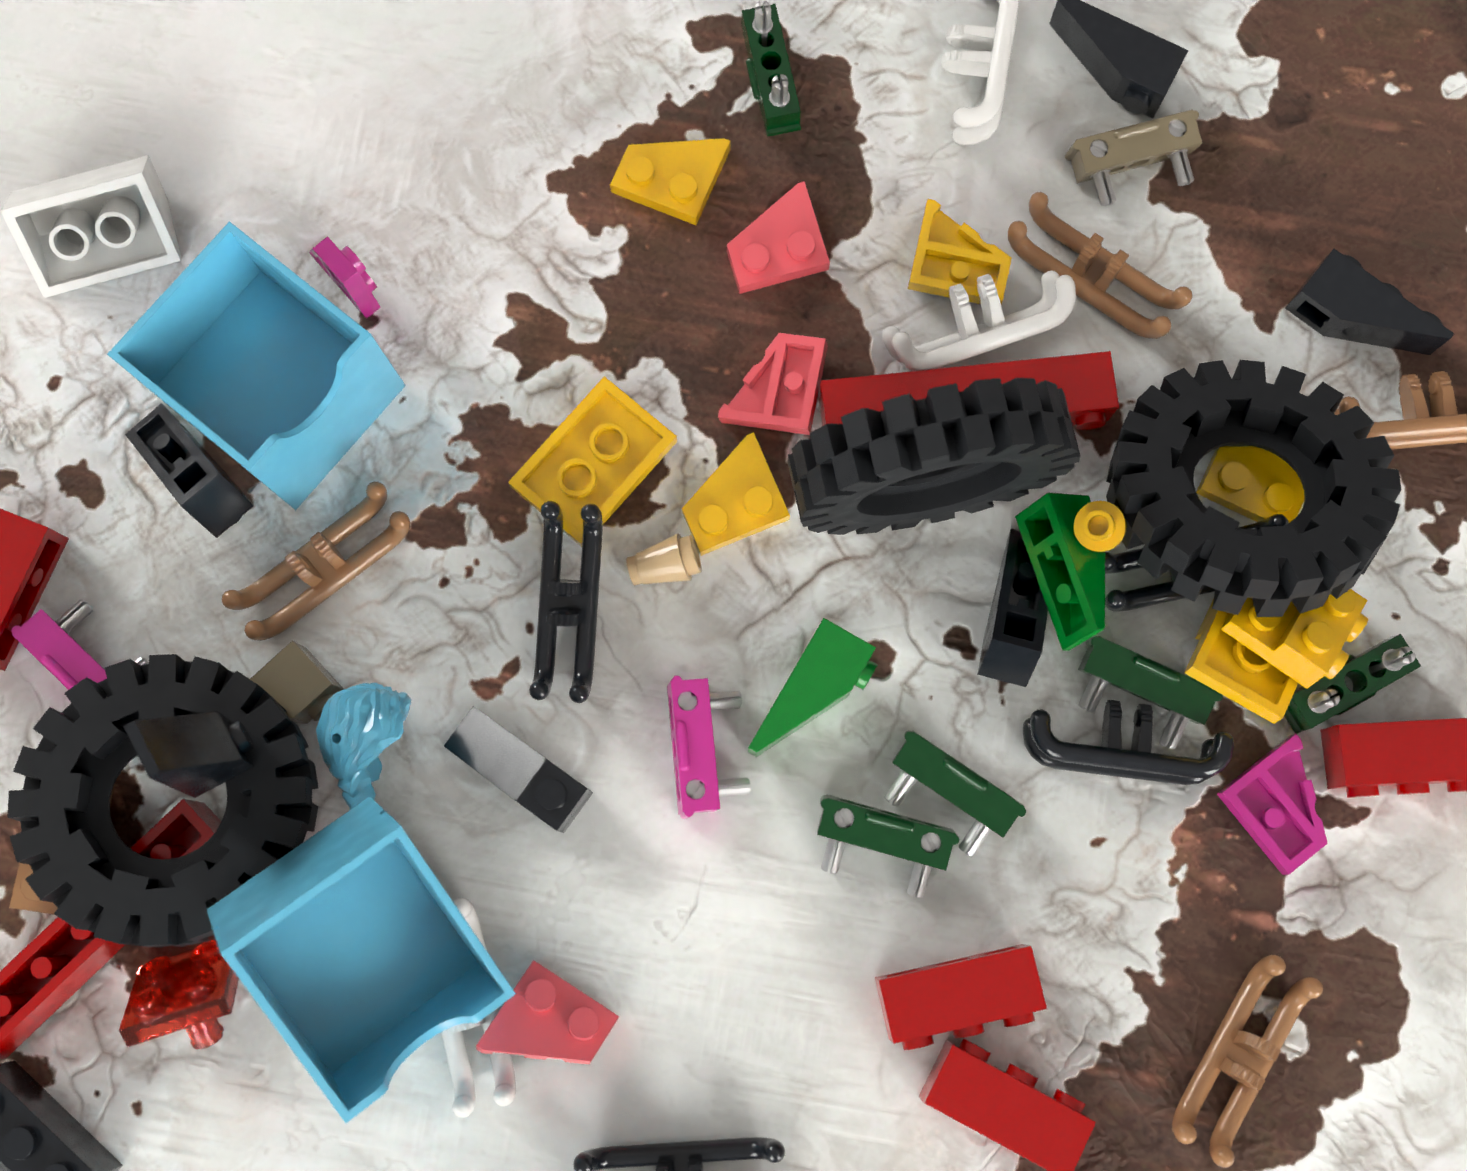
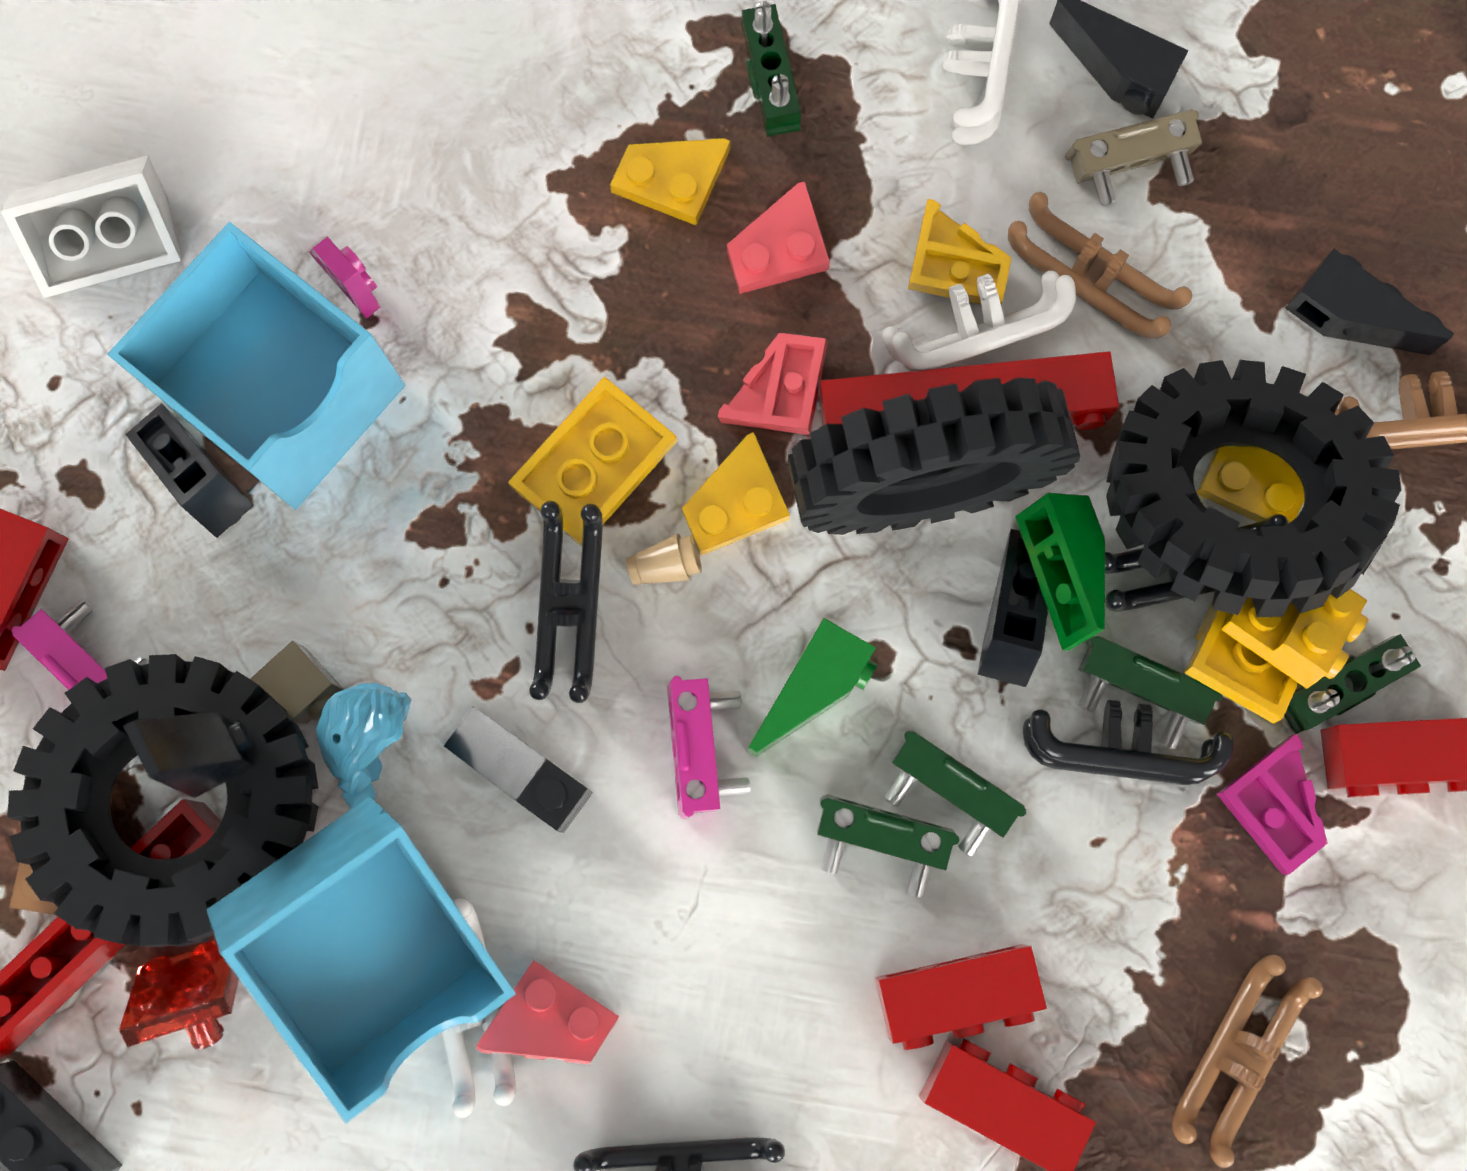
medium nougat piece [222,481,410,641] -> none
yellow plate [1074,501,1126,552] -> none

